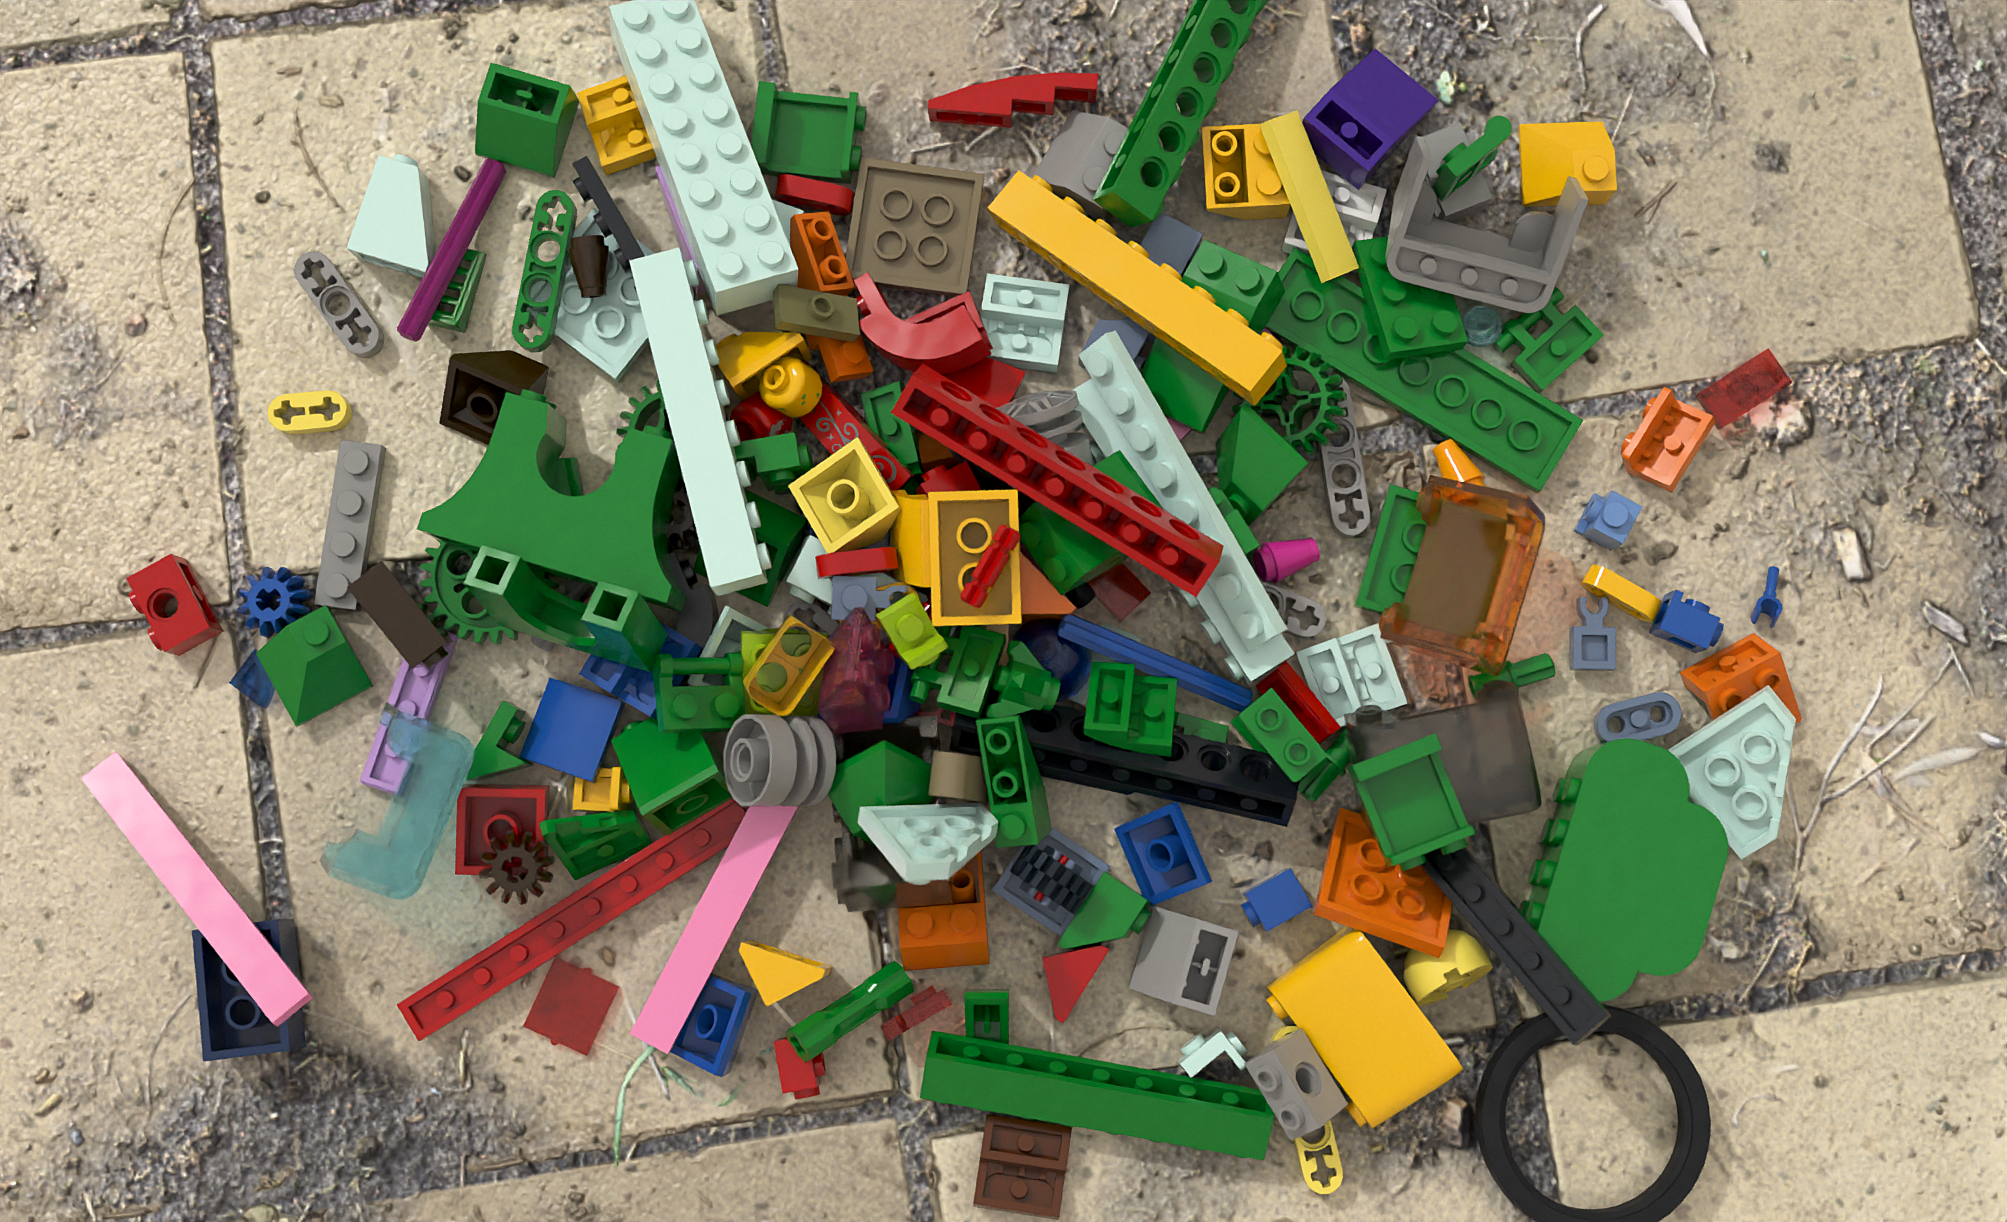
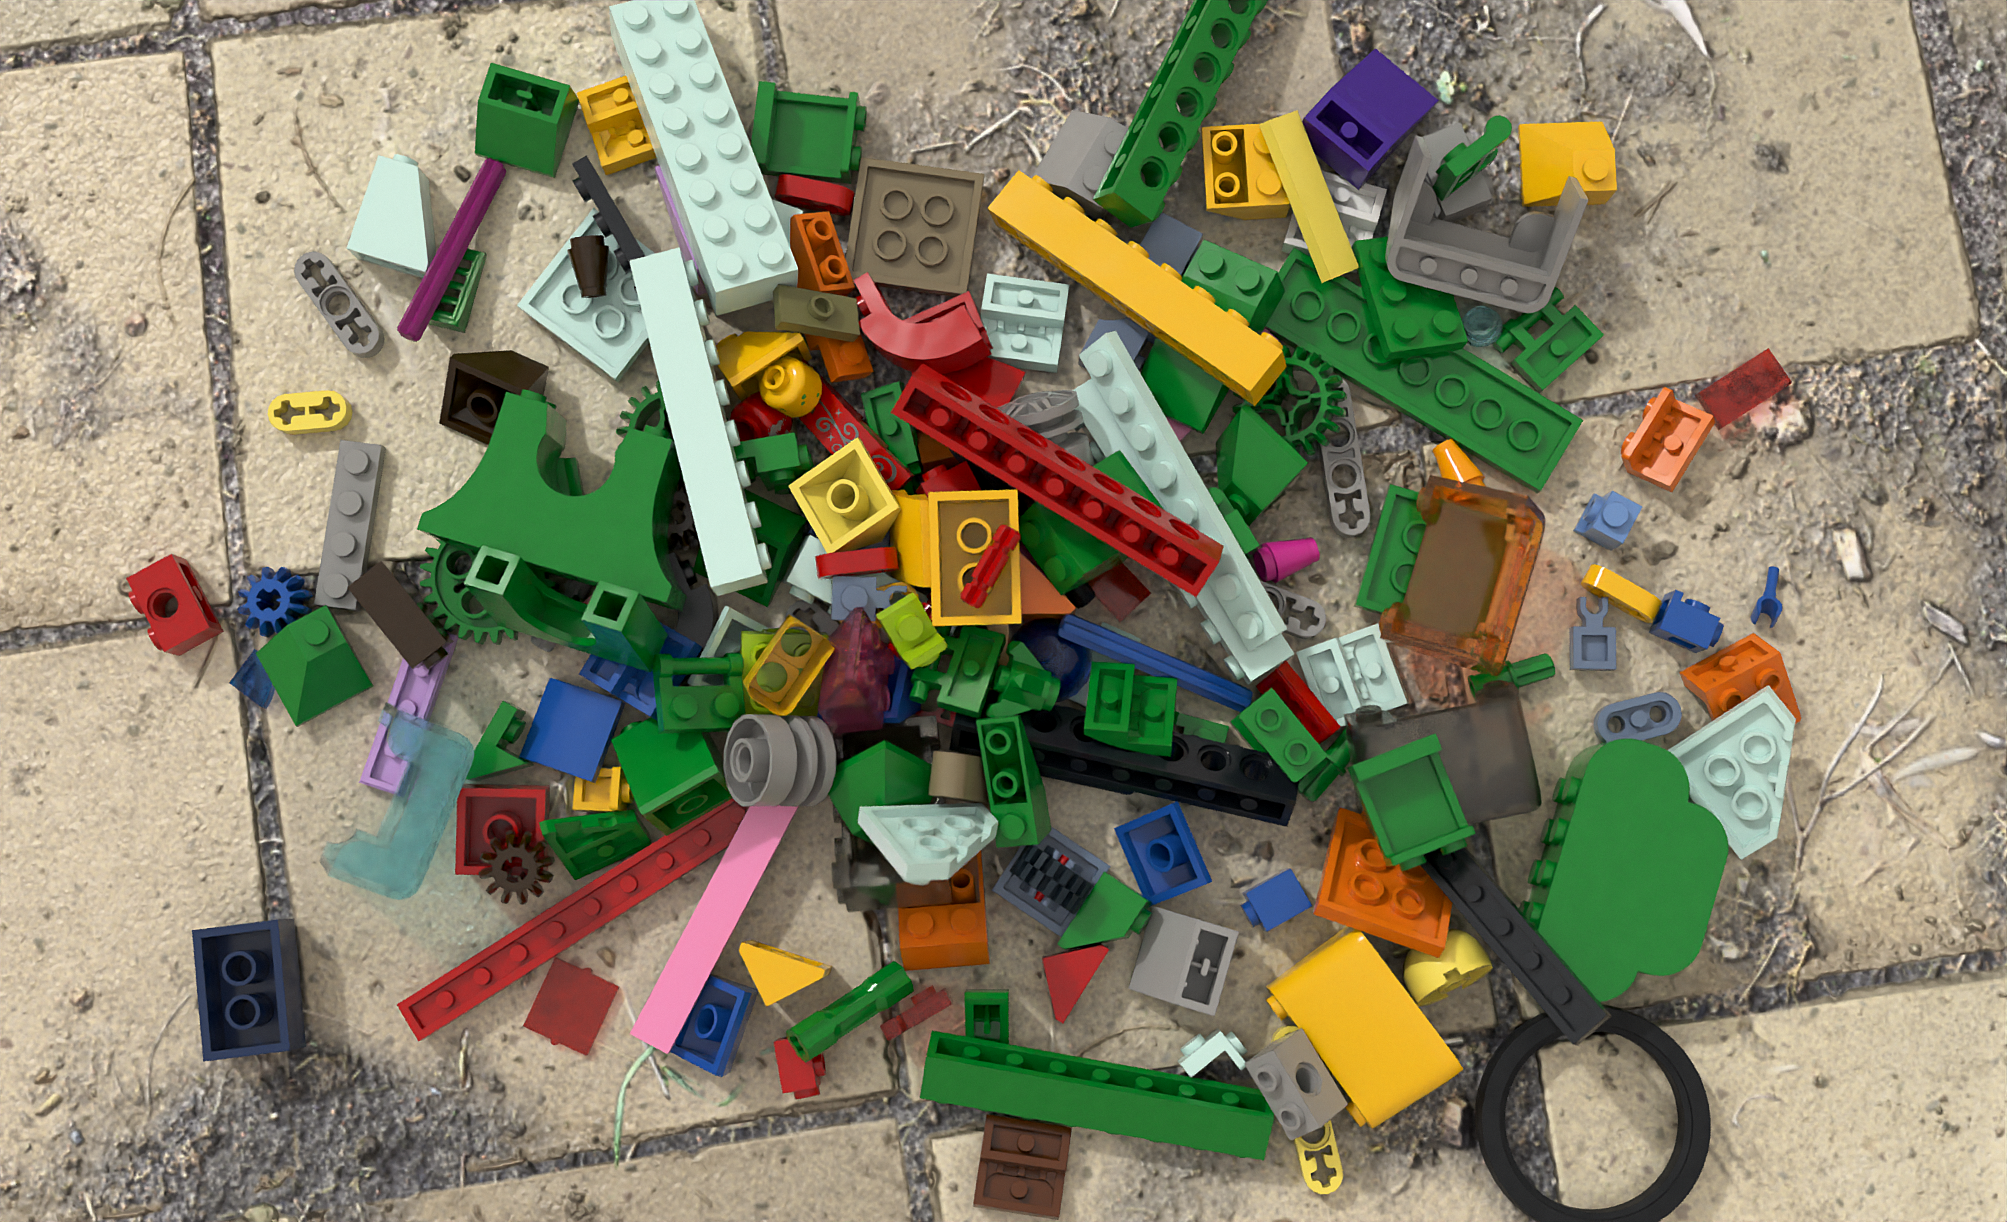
bright pink tile [81,751,313,1027] -> none
green beam [512,190,577,353] -> none
red slope [928,72,1098,128] -> none

